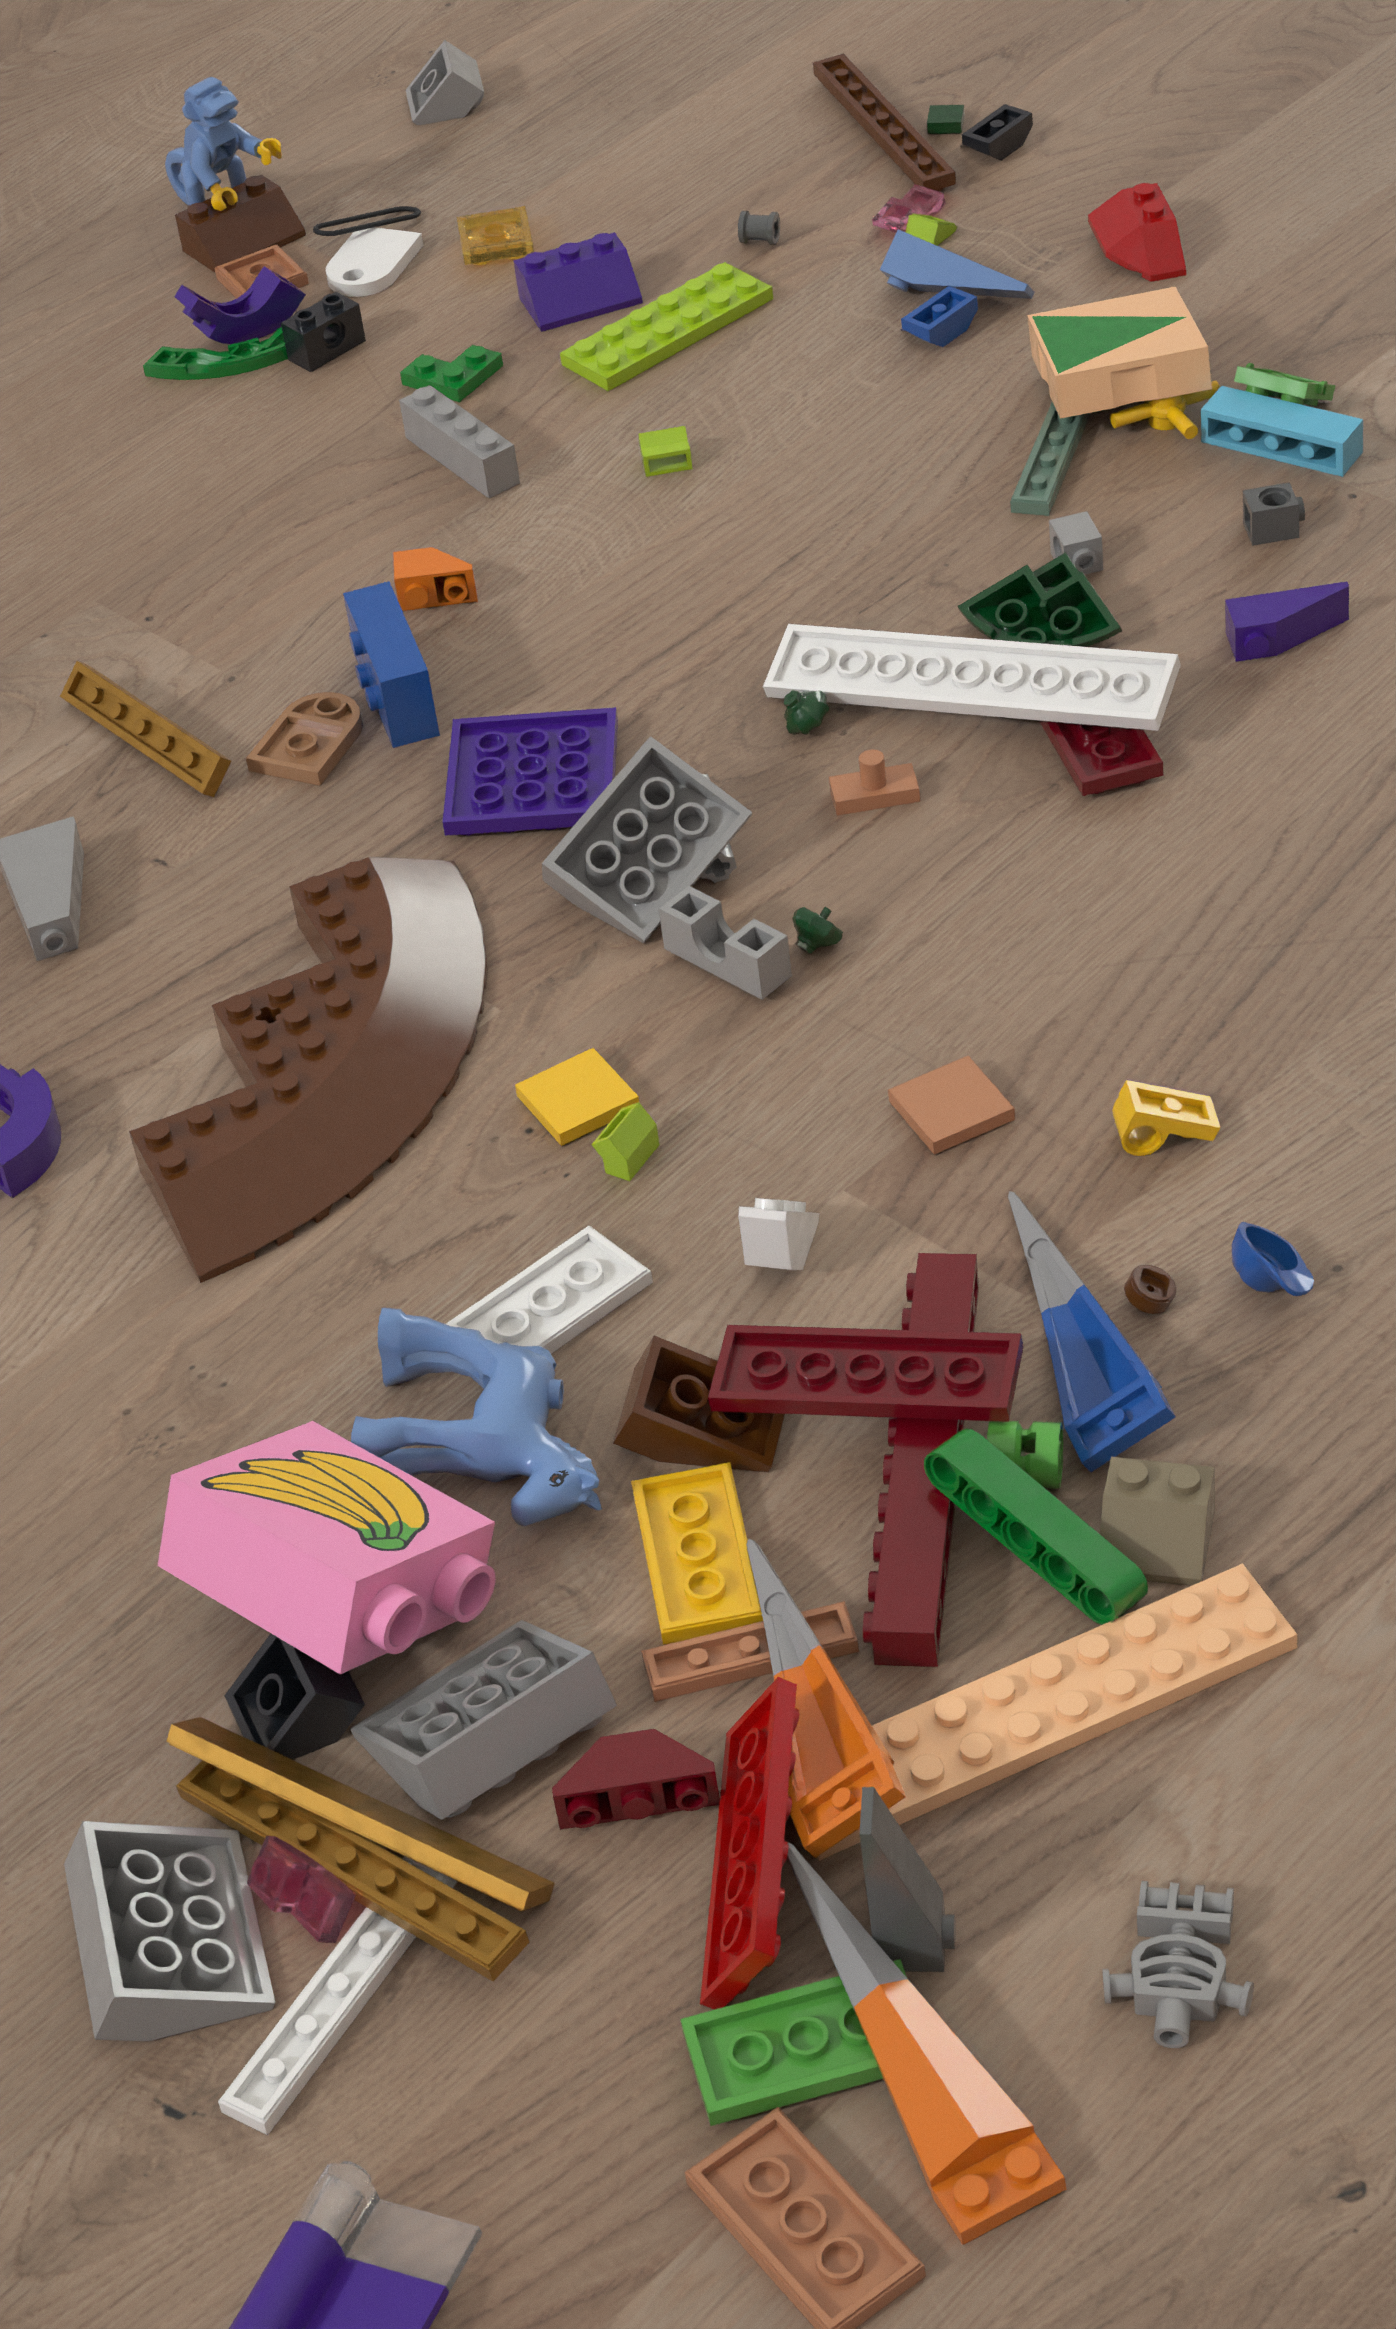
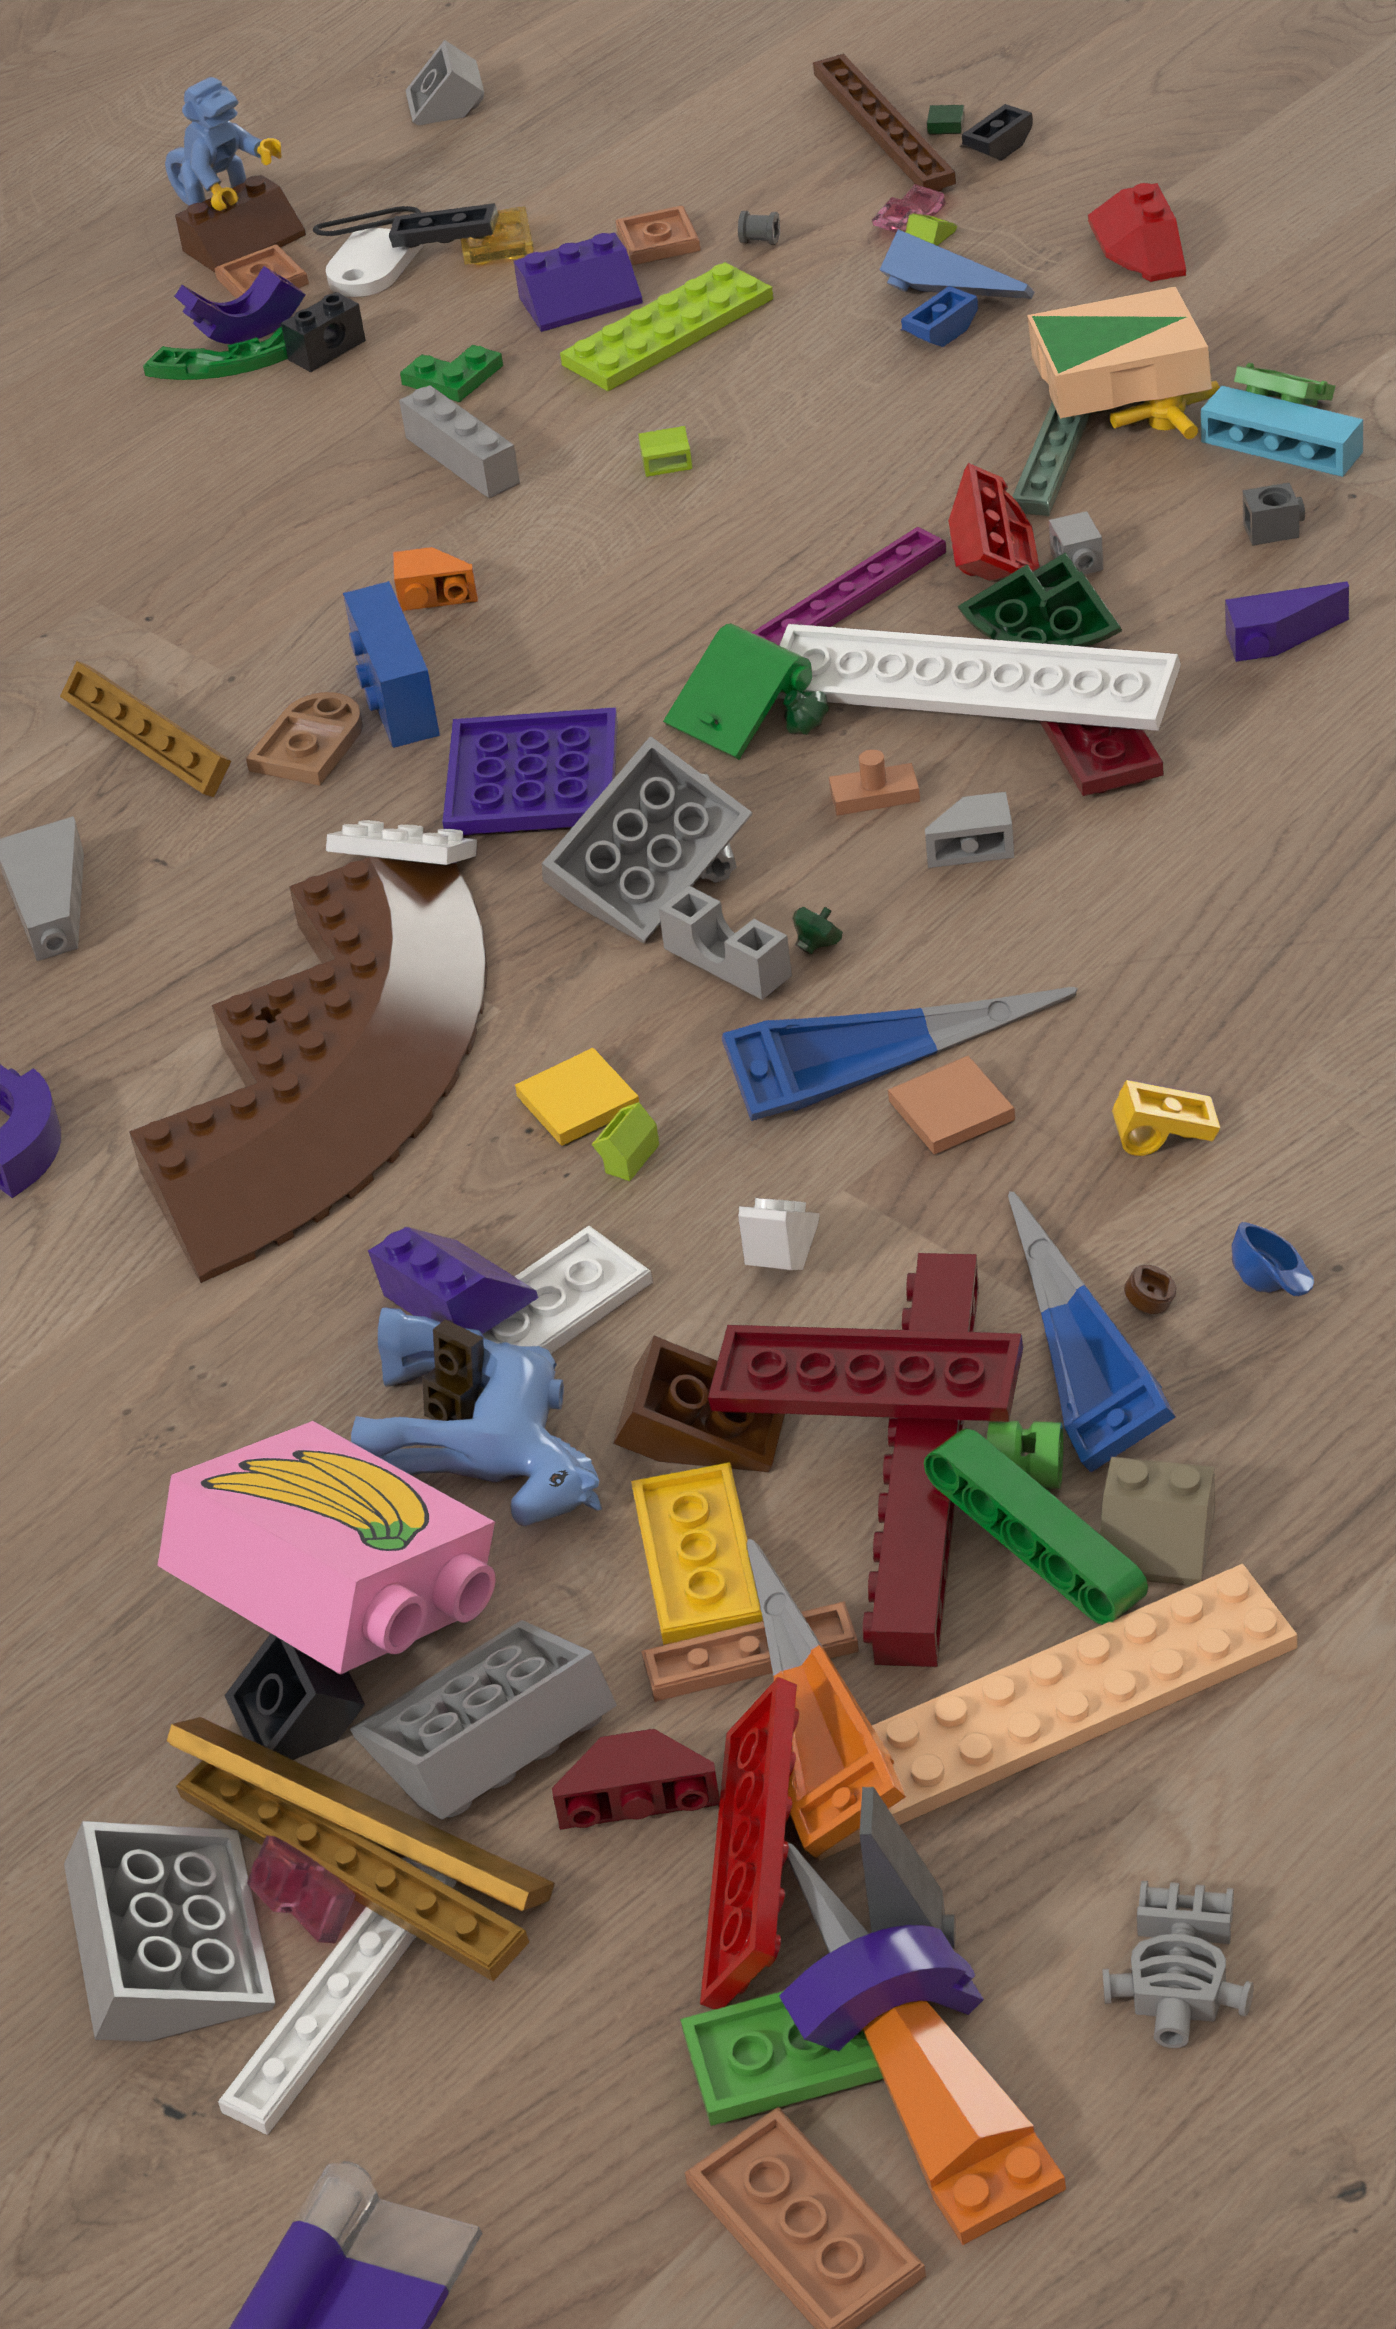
none -> white plate [326,820,477,865]
none -> dark purple slope [368,1227,539,1334]
none -> black plate [389,203,499,248]
none -> dark brown slope [422,1319,484,1421]
none -> nougat tile [615,205,701,265]
none -> green door [663,623,813,760]
none -> blue plate [722,987,1078,1121]
none -> magenta tile [751,527,947,646]
none -> dark purple arch [779,1925,984,2052]
none -> light grey slope [925,792,1014,868]
none -> red wedge [948,463,1040,581]

